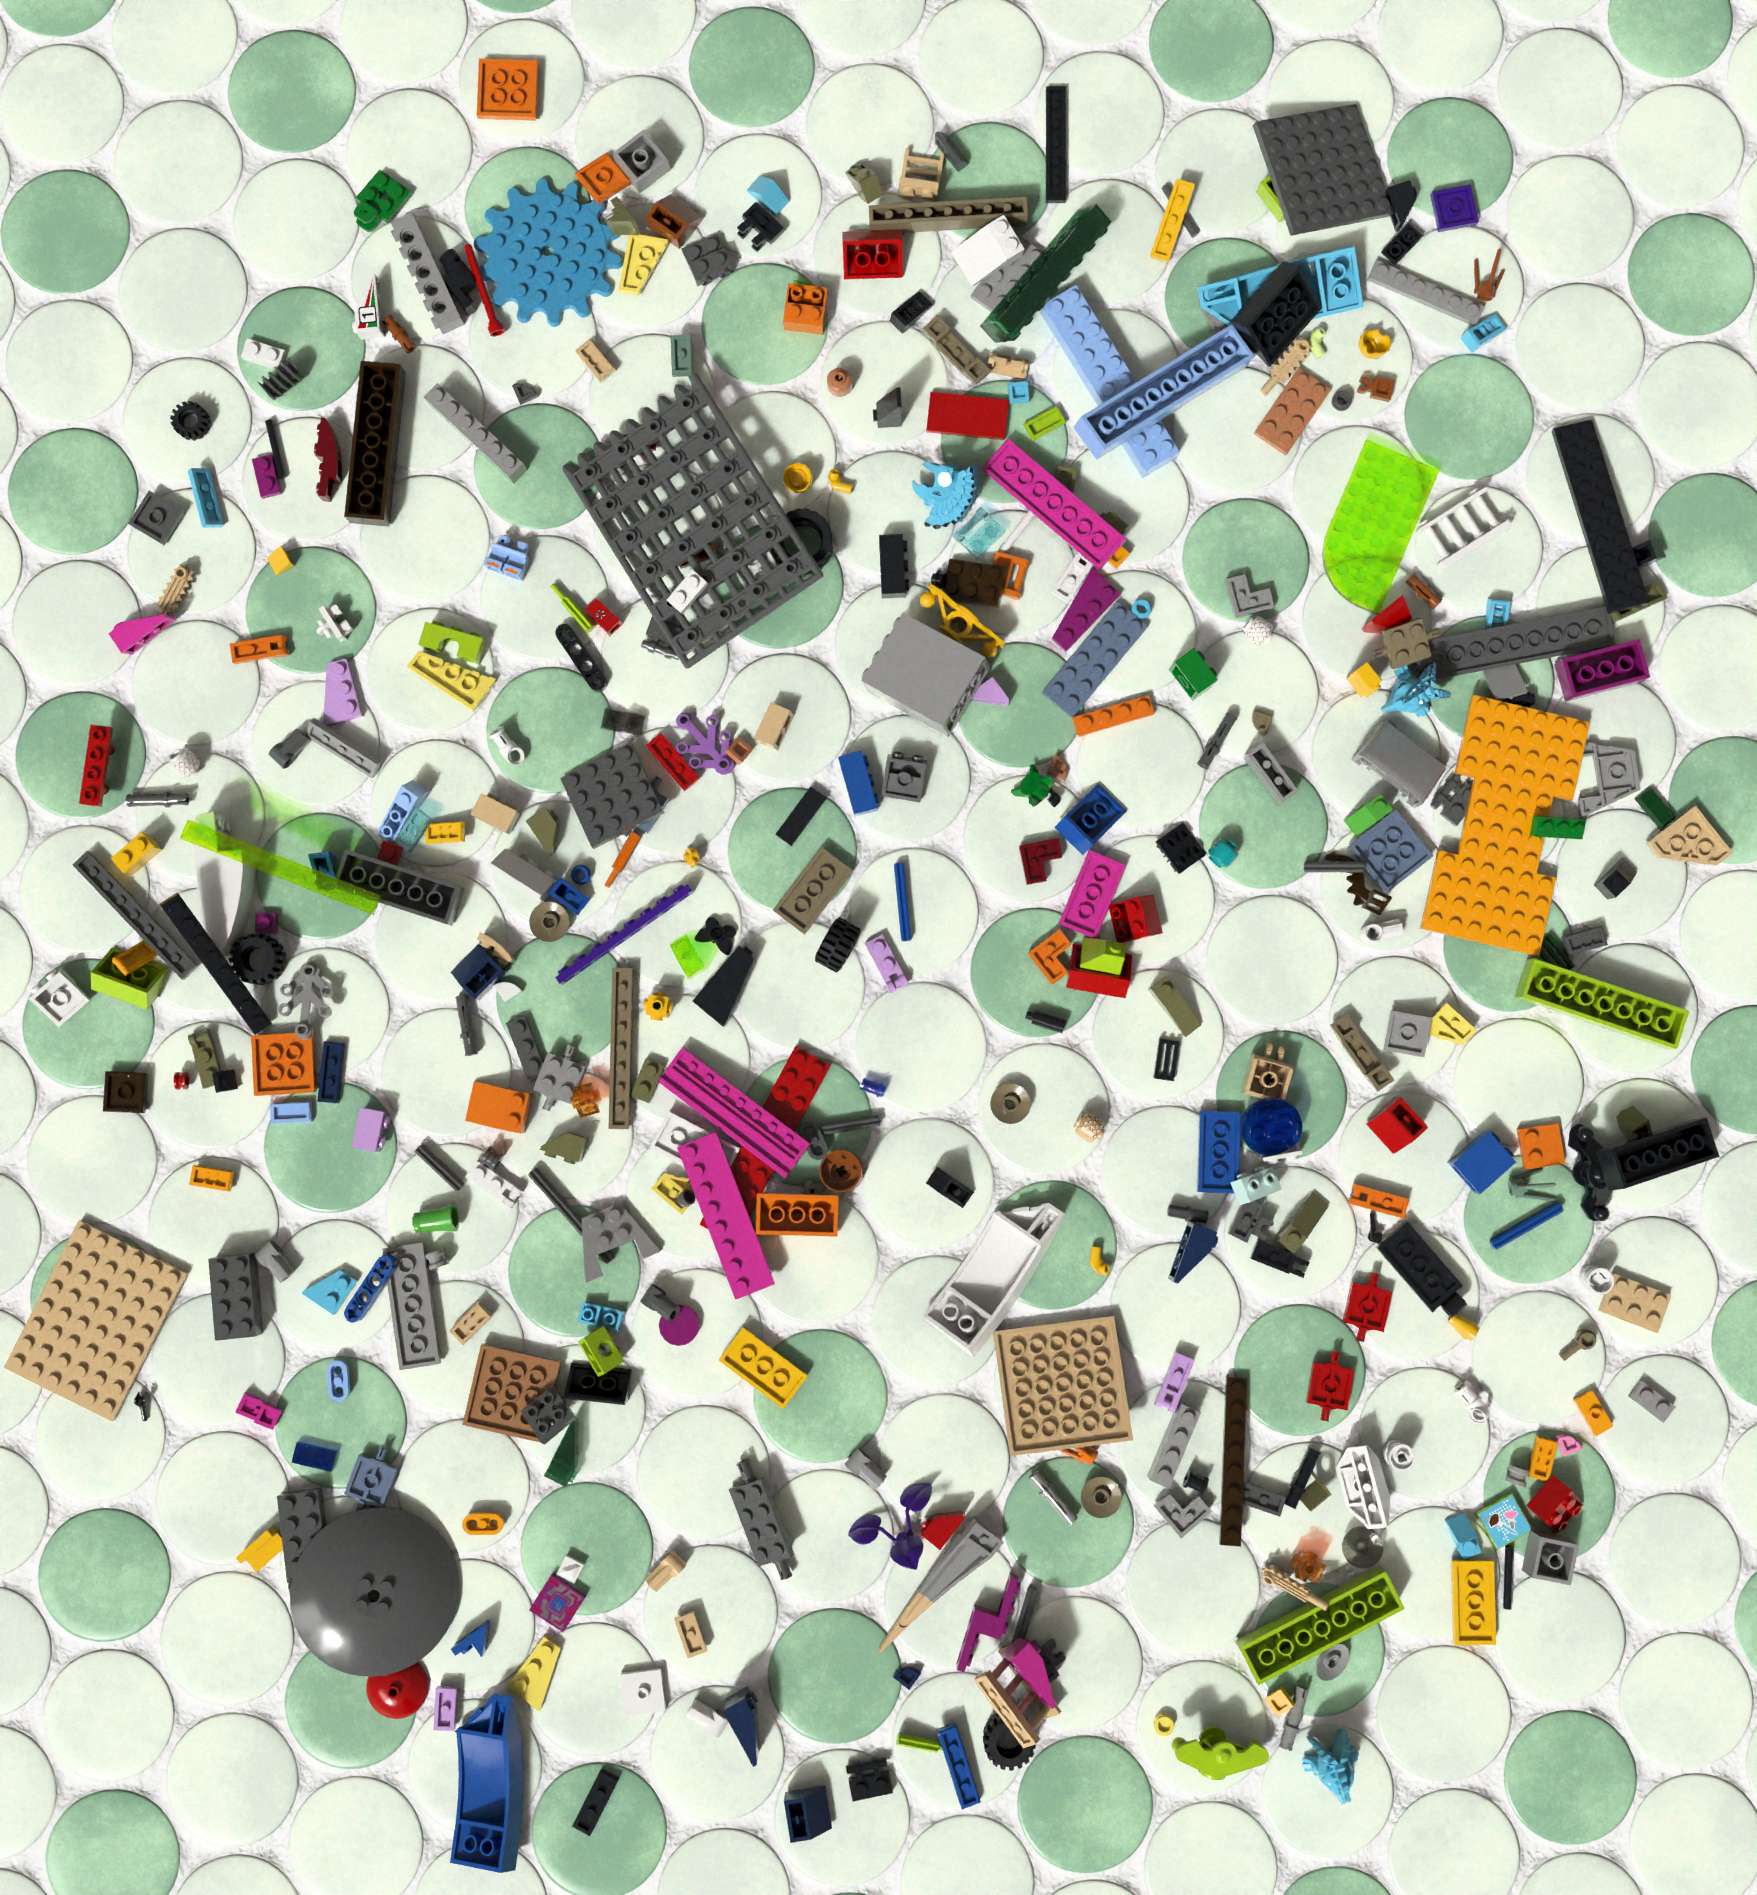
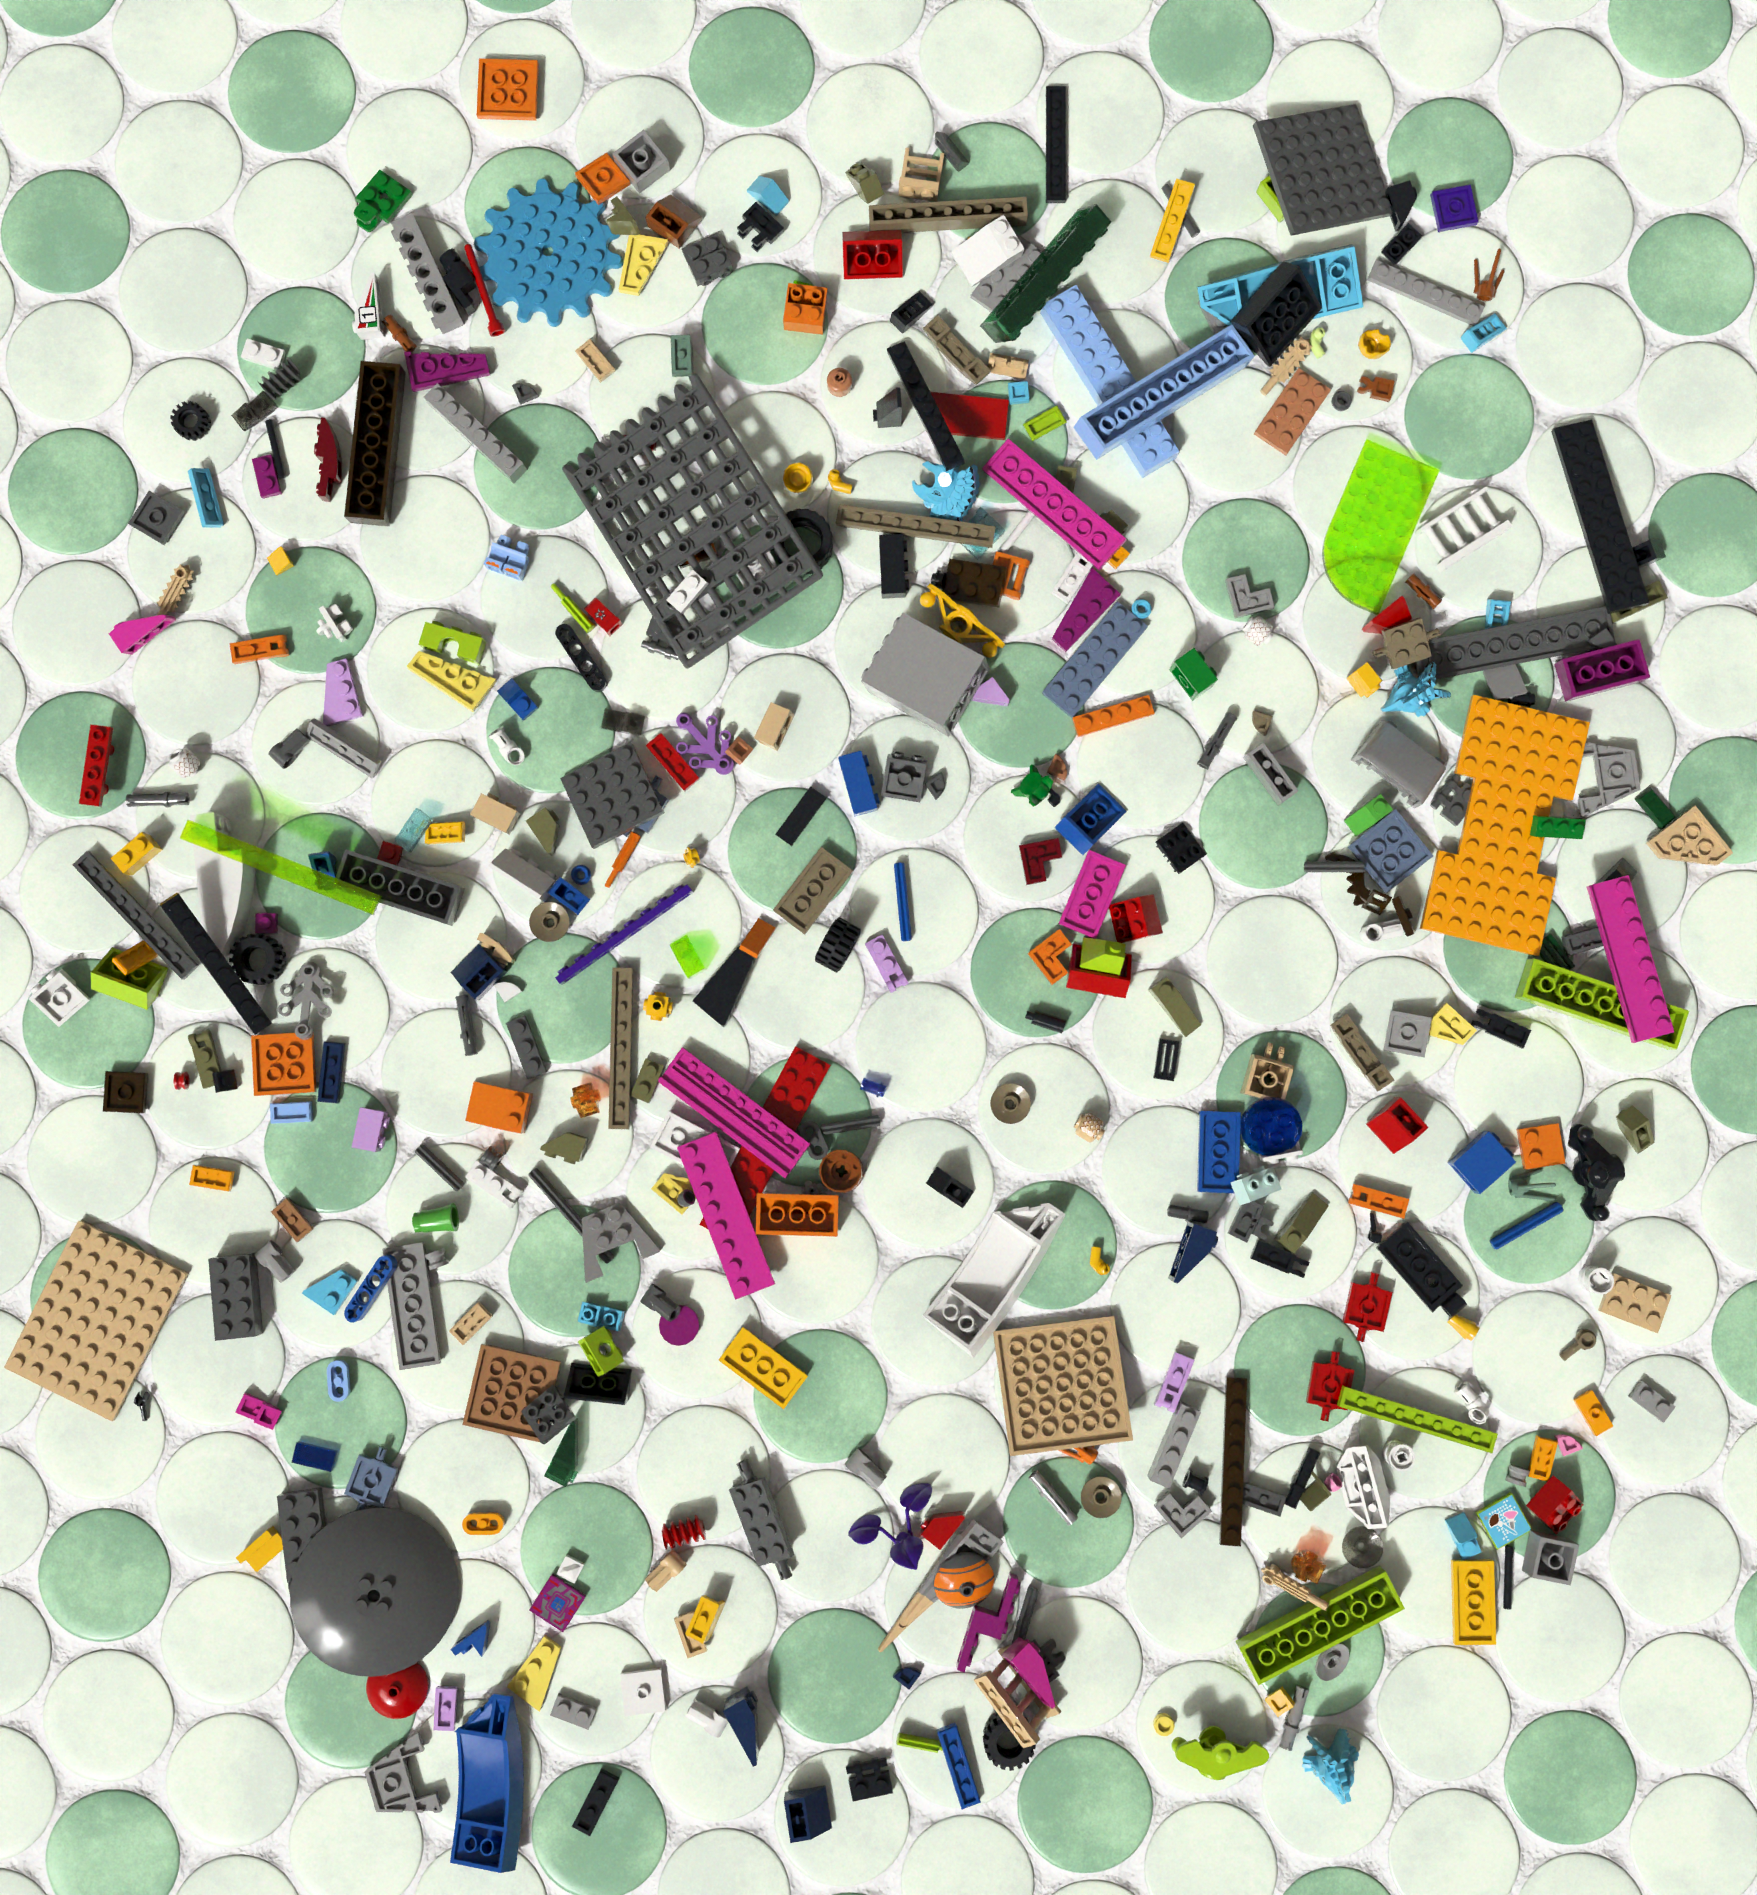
light blue slope [377,780,429,844] -> none
light grey plate [532,1045,586,1111] -> none
black animal [694,917,736,956] -> none
teal head [1208,838,1238,868] -> none
black brick [1596,1117,1720,1191] -> none
none -> clear smoke slope [231,391,278,431]
none -> medium nougat plate [271,1198,314,1242]
none -> light grey wing [364,1731,443,1813]
none -> magenta wing [404,352,491,392]
none -> blue slope [497,678,538,721]
none -> light grey plate [550,1693,596,1730]
none -> red piece [662,1515,706,1550]
none -> yellow panel [685,1595,726,1644]
none -> orange tile [739,918,776,959]
none -> dark tan plate [836,504,996,548]
none -> black plate [887,341,965,471]
none -> dark grey tile [925,772,945,800]
none -> orange dish [933,1552,995,1609]
none -> bright pink hinge [1324,1473,1343,1492]
none -> lime plate [1337,1385,1498,1453]
none -> dark brown plate [1392,896,1415,937]
none -> black hinge [1471,1009,1531,1049]
none -> dark pink plate [1586,875,1674,1043]
none -> dark grey tile [1587,628,1617,648]

